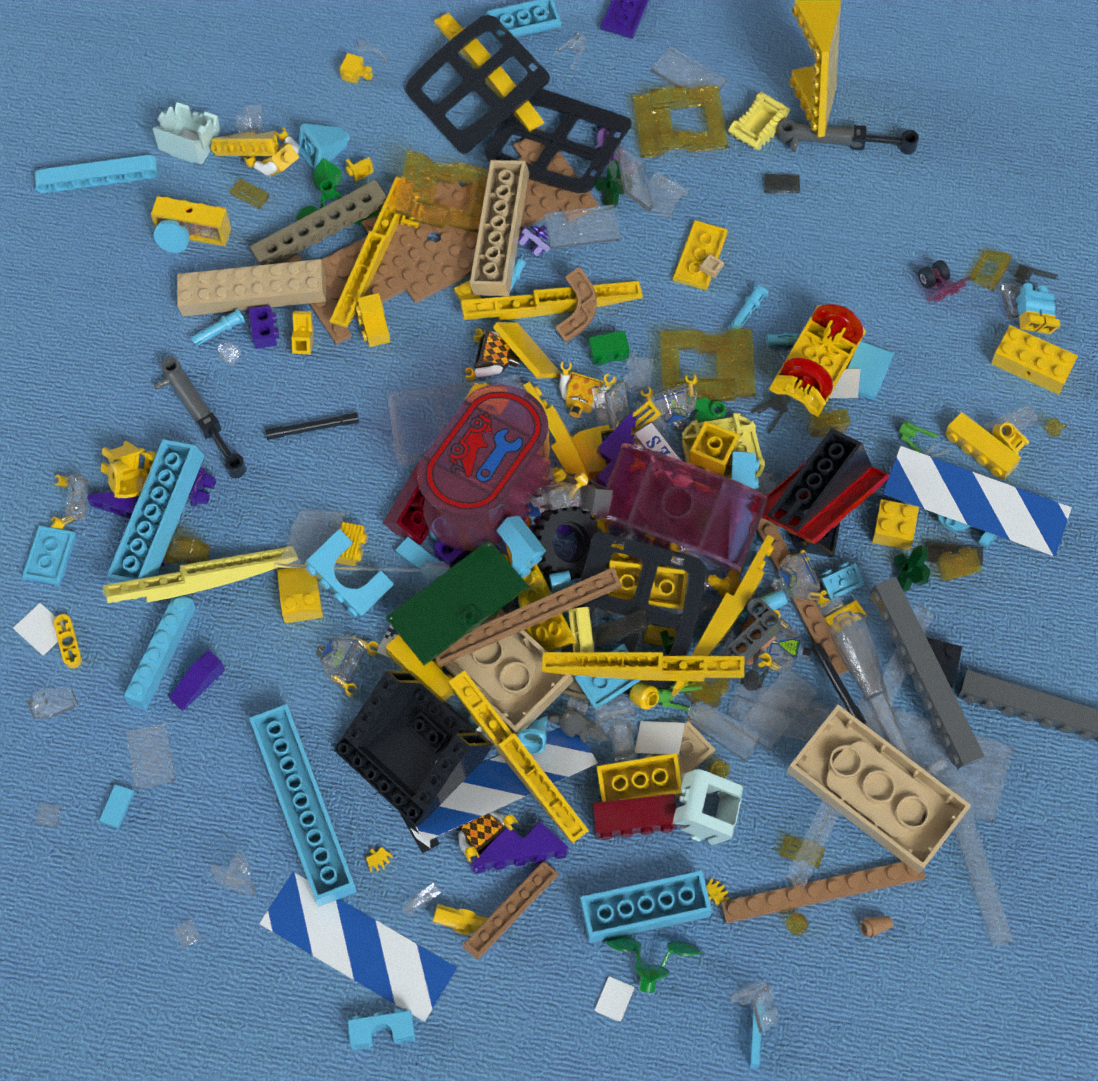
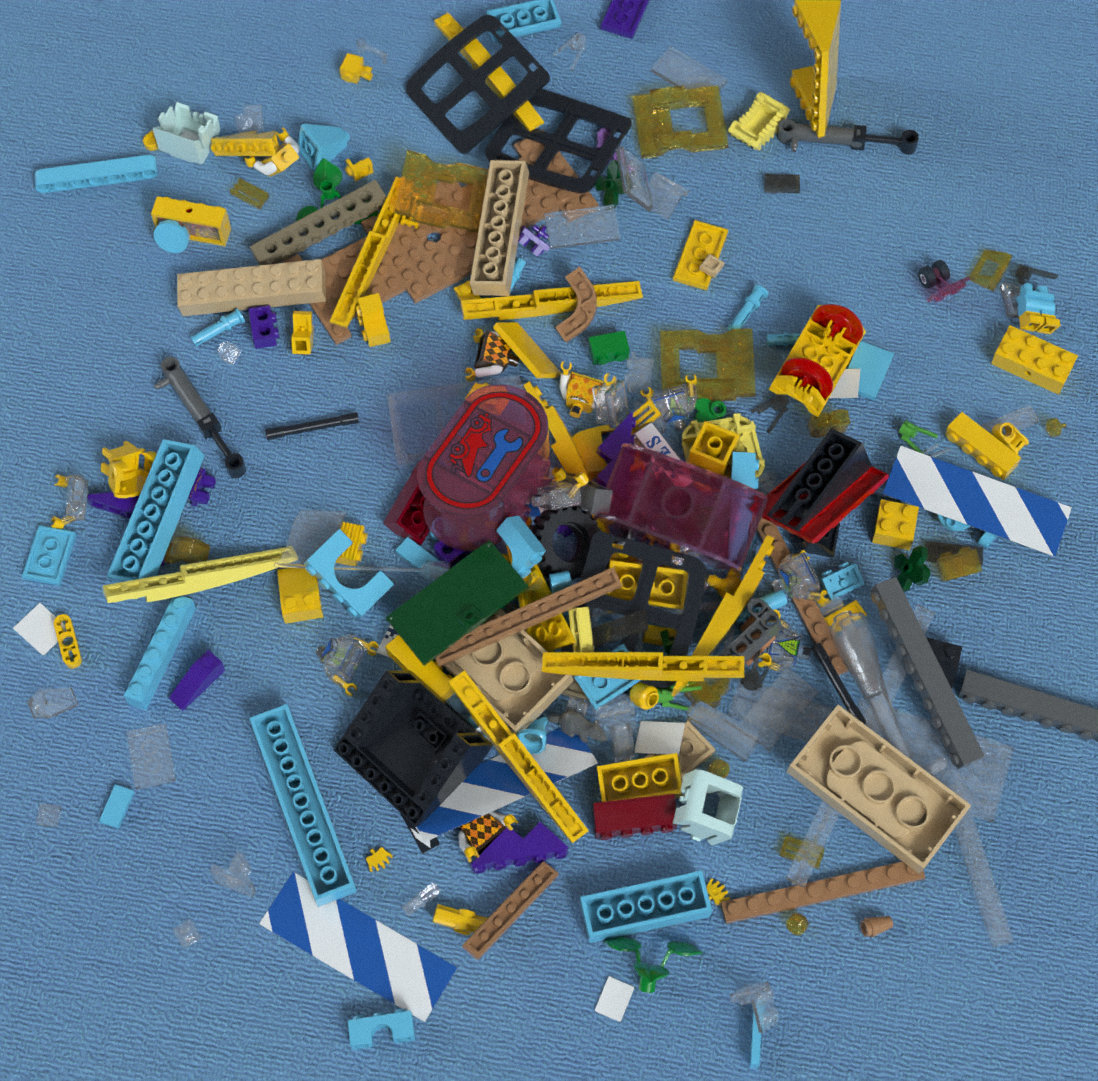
none -> yellow tile [143,130,158,151]

